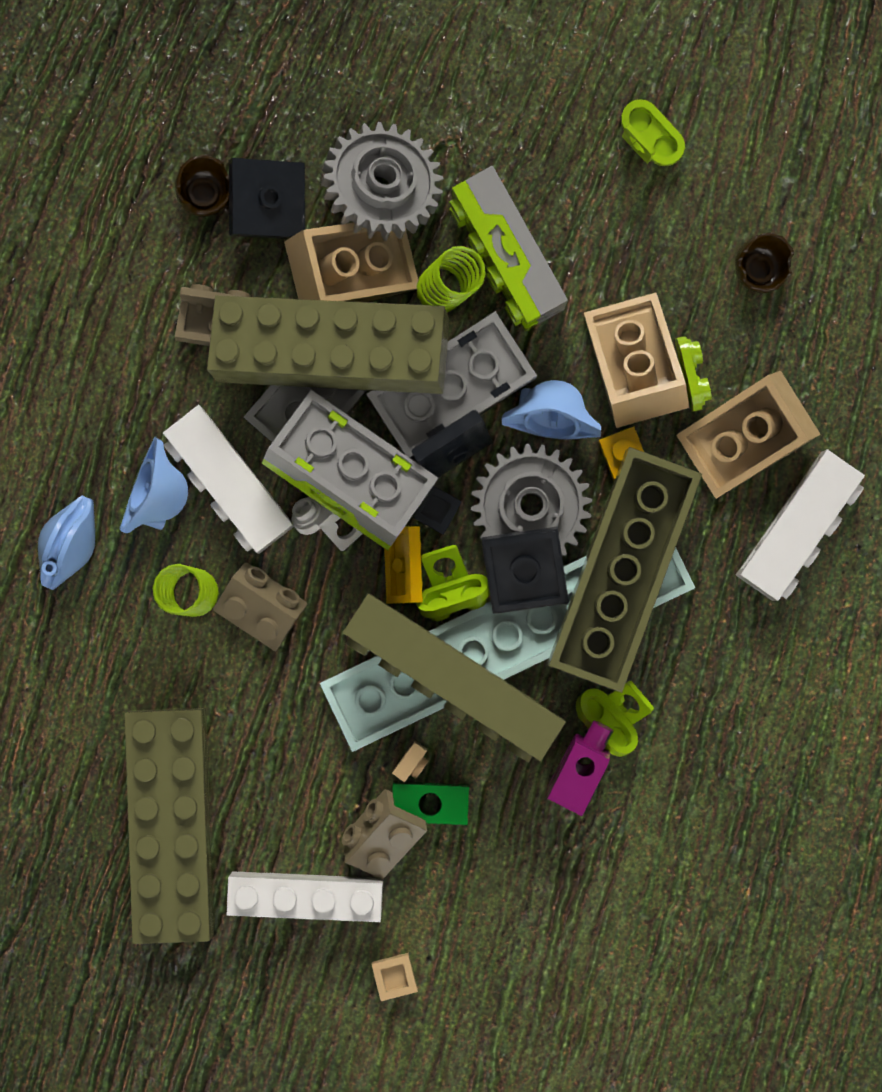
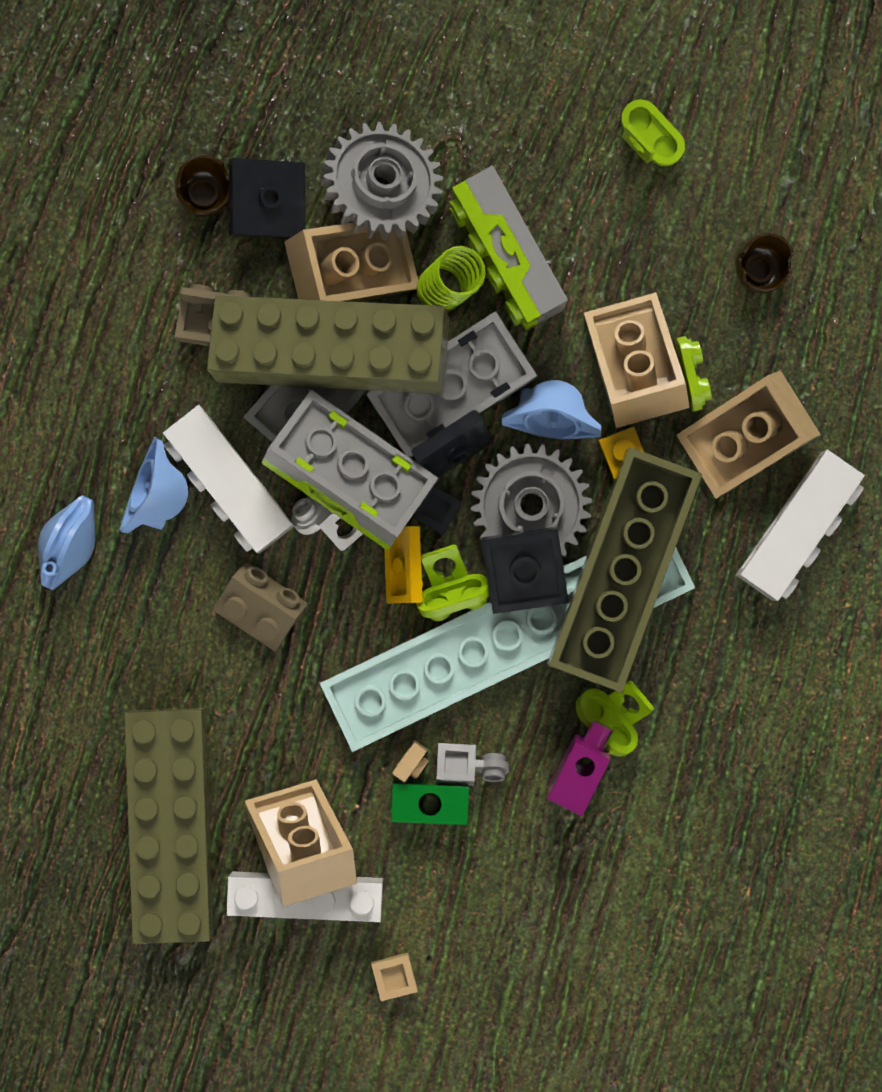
lime piece [152,564,219,617] -> none
dark tan bracket [342,789,427,879] -> none
olive brick [343,593,566,763] -> none
none -> tan slope [244,780,357,907]
none -> light grey plate [436,743,509,786]

